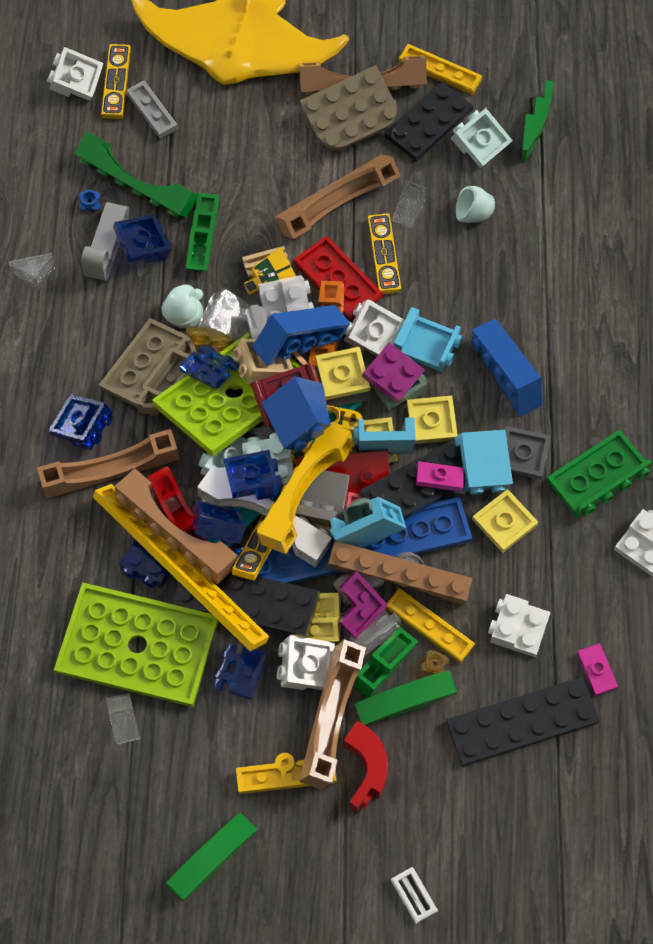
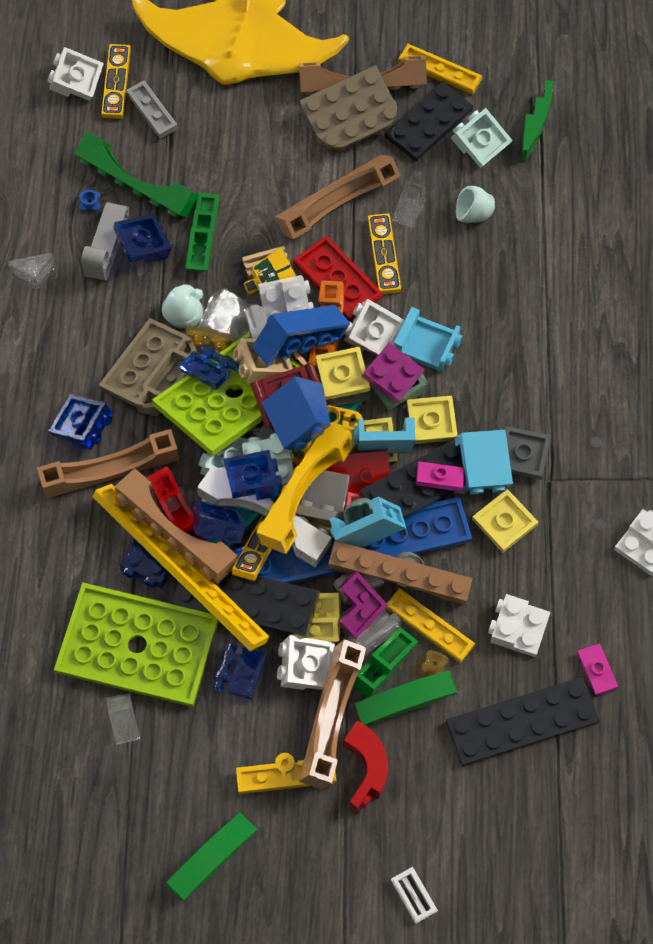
blue wedge [471,318,542,417] -> none
green bracket [546,429,653,519] -> none

